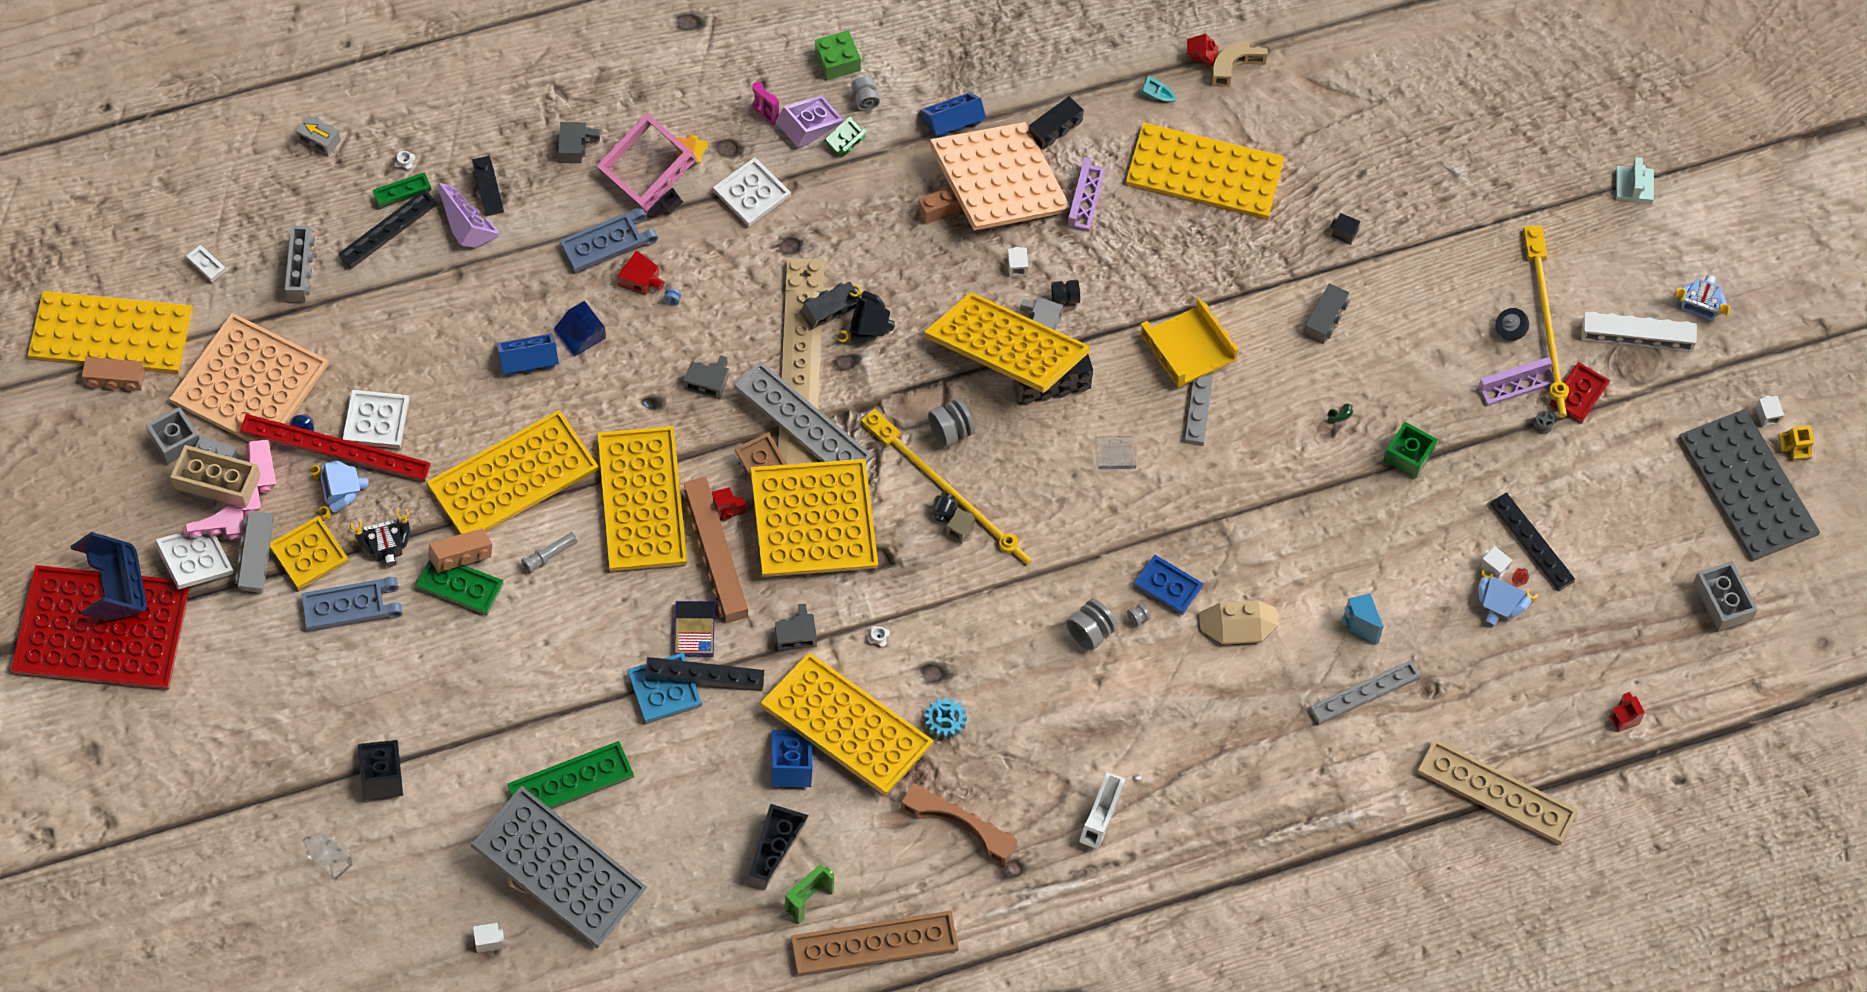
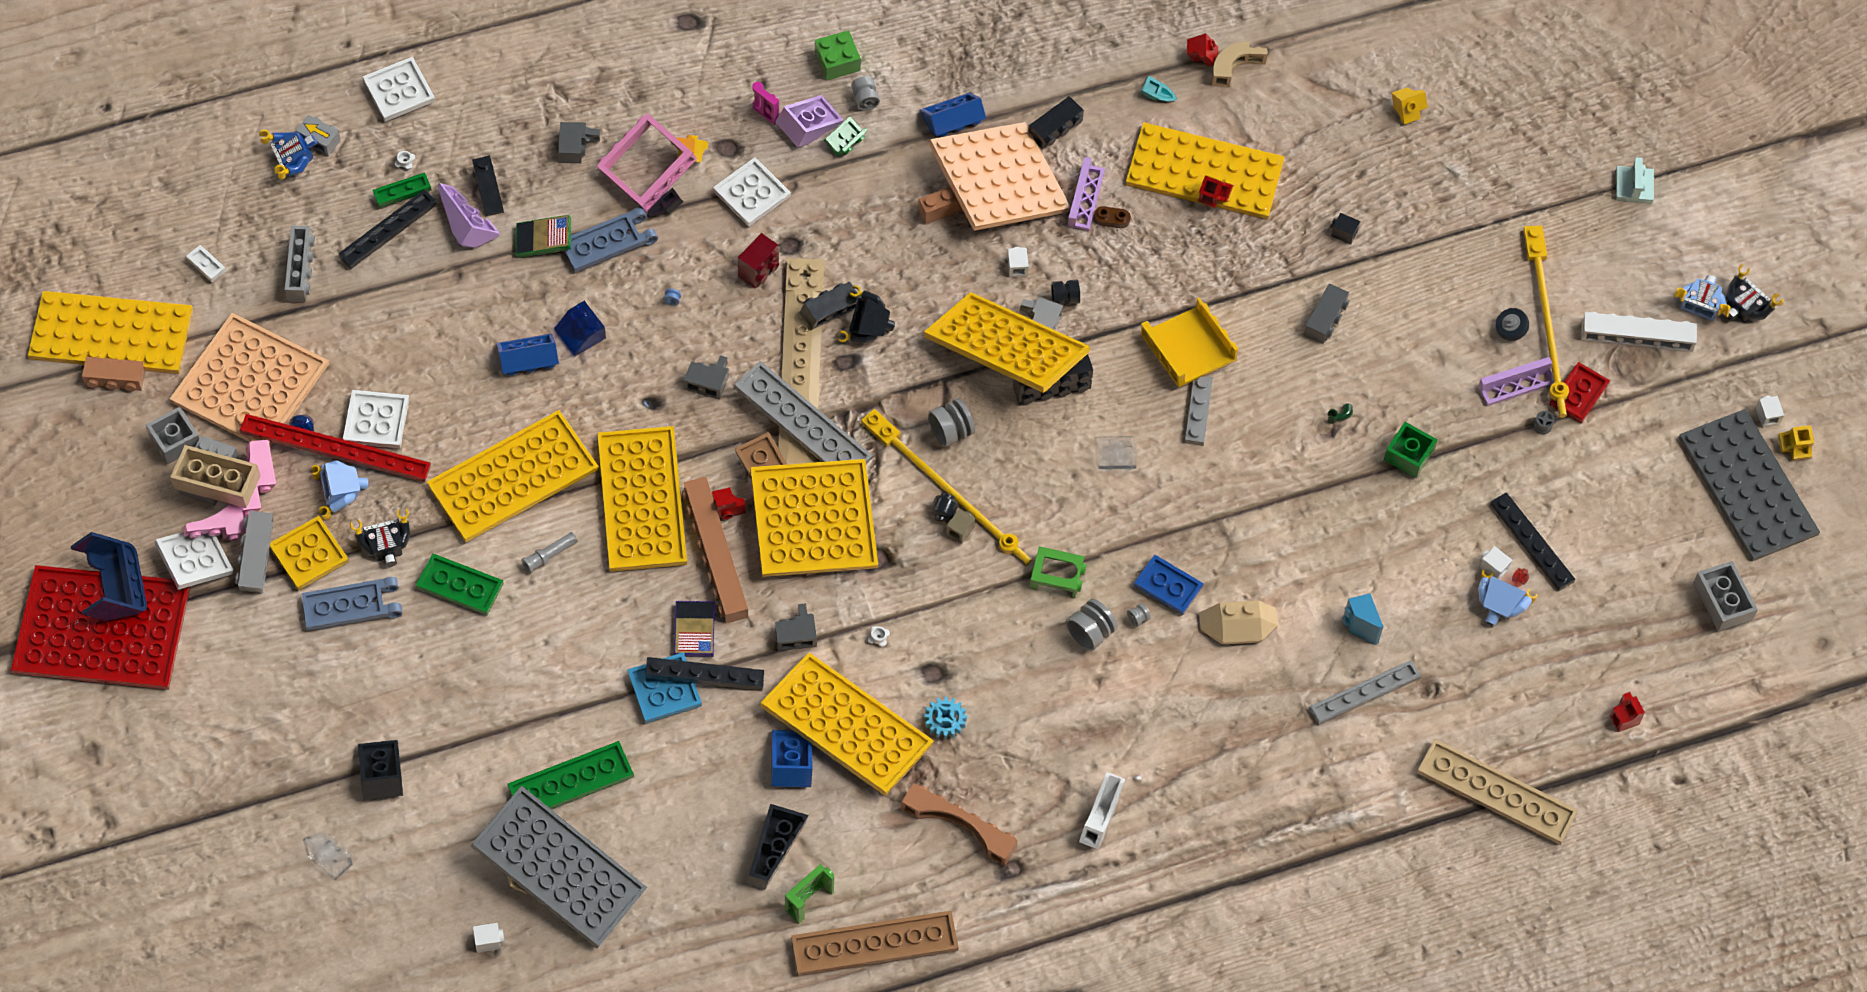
nougat brick [428,528,492,572] -> none
red torso [617,250,665,295] -> none
none -> torso [259,130,317,179]
none -> white plate [362,57,435,122]
none -> tile [516,215,571,258]
none -> dark red brick [738,233,779,289]
none -> bright green panel [1030,546,1087,598]
none -> reddish brown plate [1094,206,1131,228]
none -> red brick [1198,175,1234,208]
none -> yellow brick [1392,87,1428,125]
none -> torso [1725,264,1784,323]

